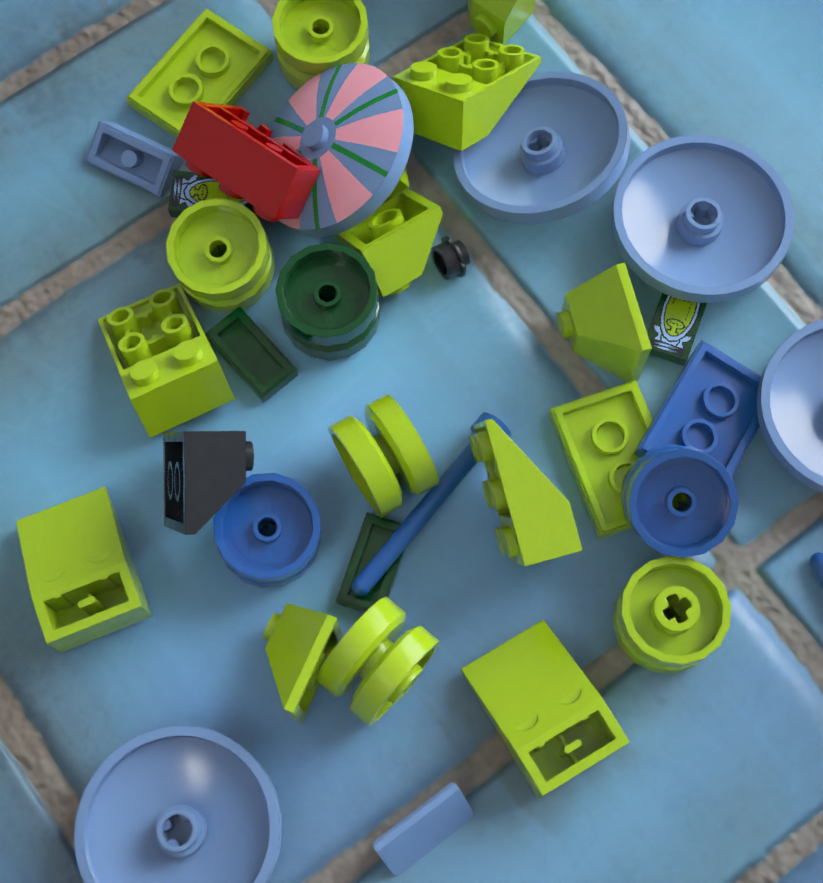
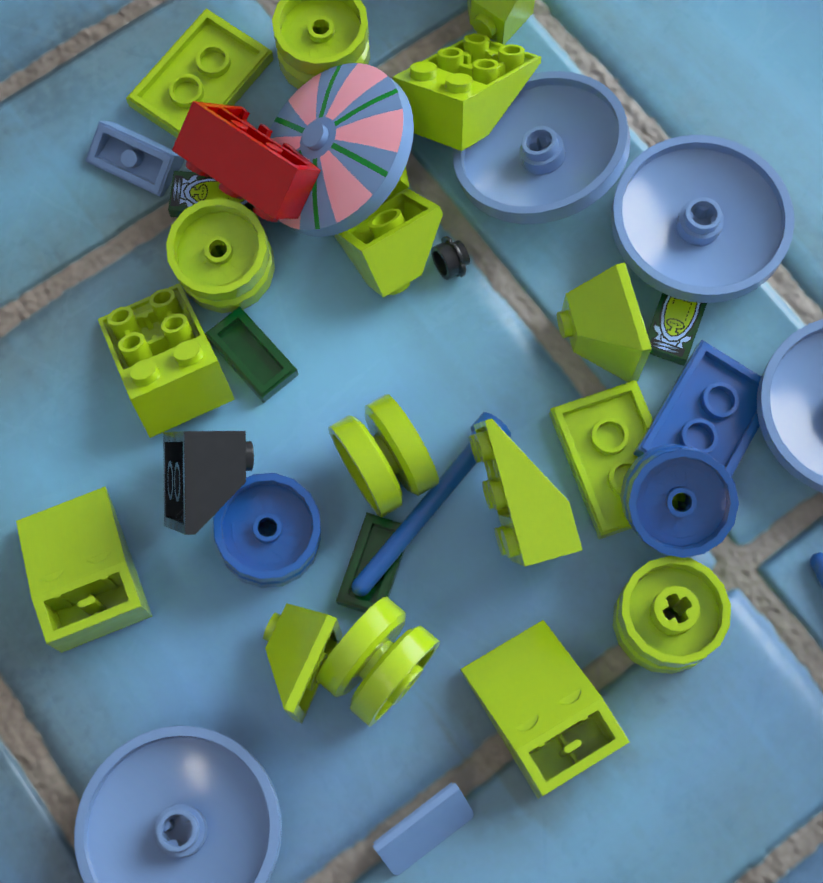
dark green wheel [275,243,380,361] -> none

